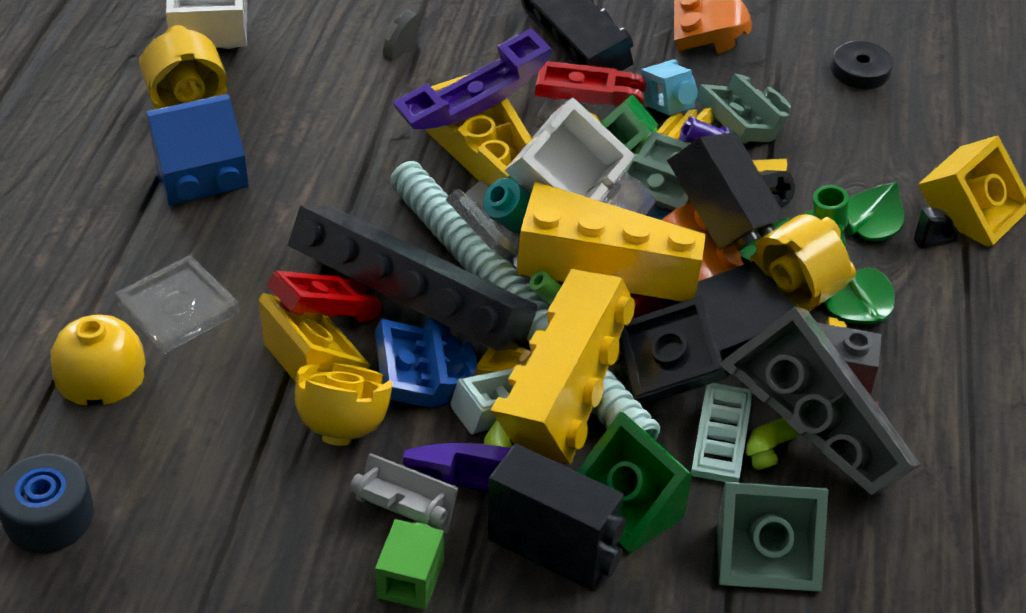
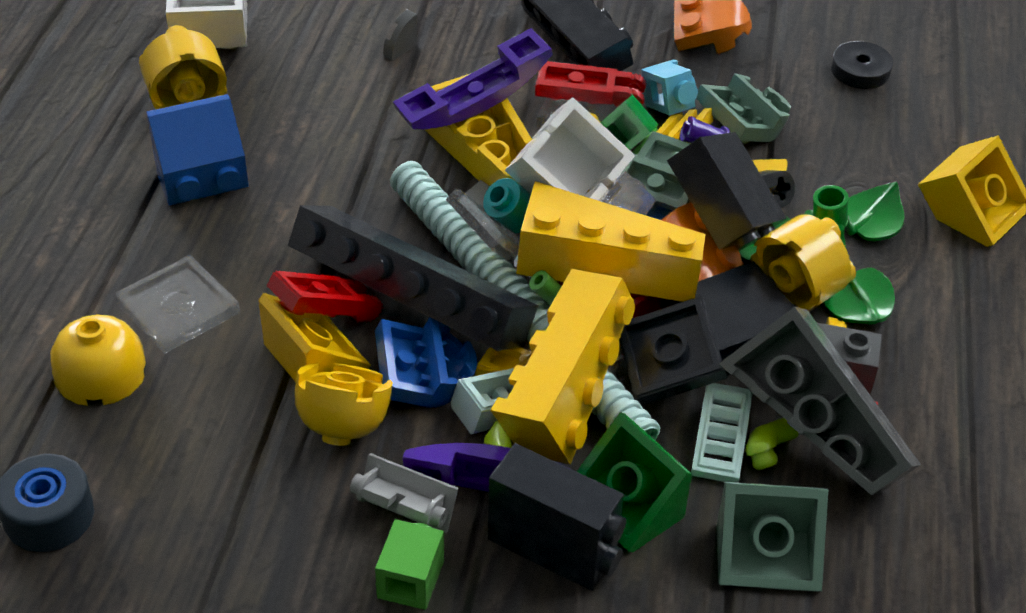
black tile [913,207,958,248] -> none

